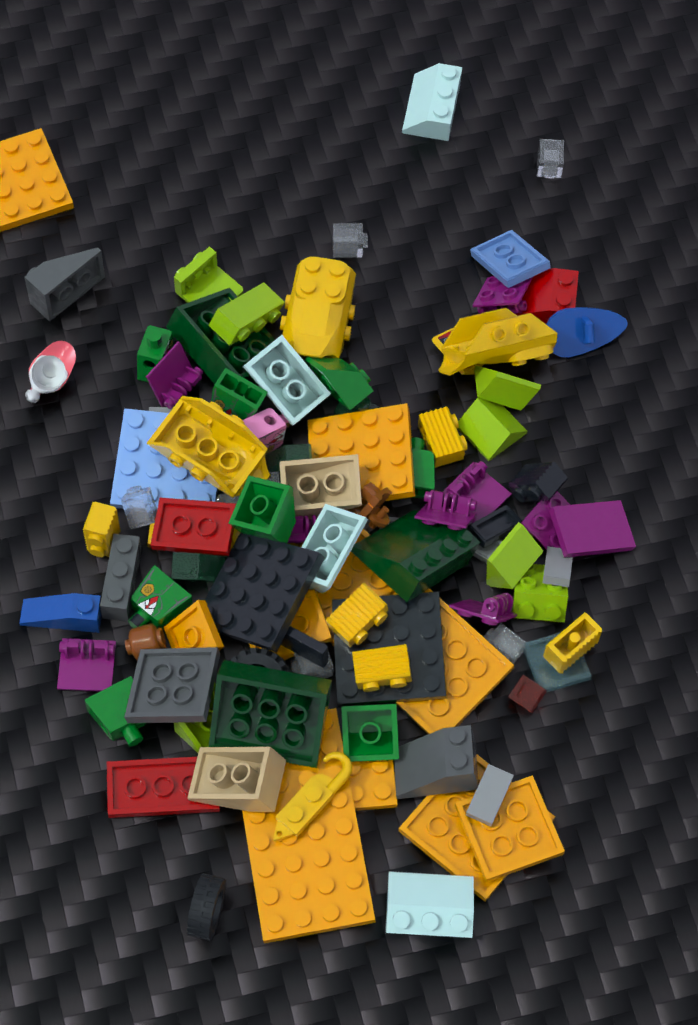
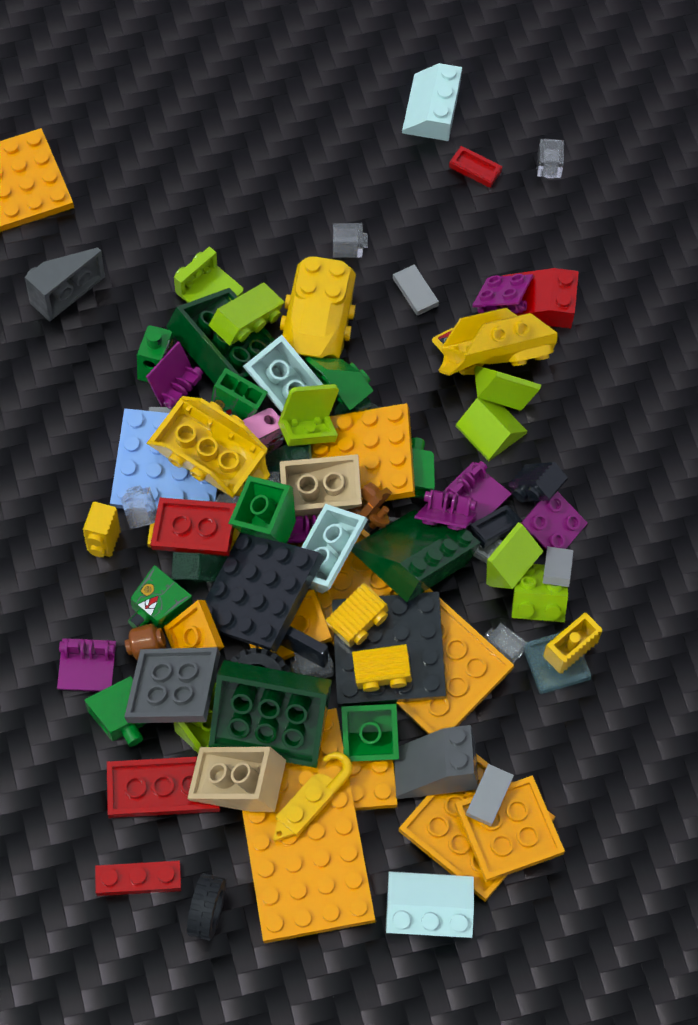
blue slope [19,593,102,633] -> none
white hair [25,341,76,403] -> none
dark grey brick [100,534,142,622] -> none
yellow brick [418,406,467,468] -> none
magenta hinge [449,593,517,625] -> none
medium blue tile [470,230,551,288] -> none
clear red plate [509,675,547,713] -> none
blue shield [546,307,628,357] -> none
magenta tile [549,500,636,558] -> none
none -> red plate [95,861,181,896]
none -> lime bracket [278,384,339,446]
none -> light grey tile [393,264,439,316]
none -> red tile [449,146,503,188]

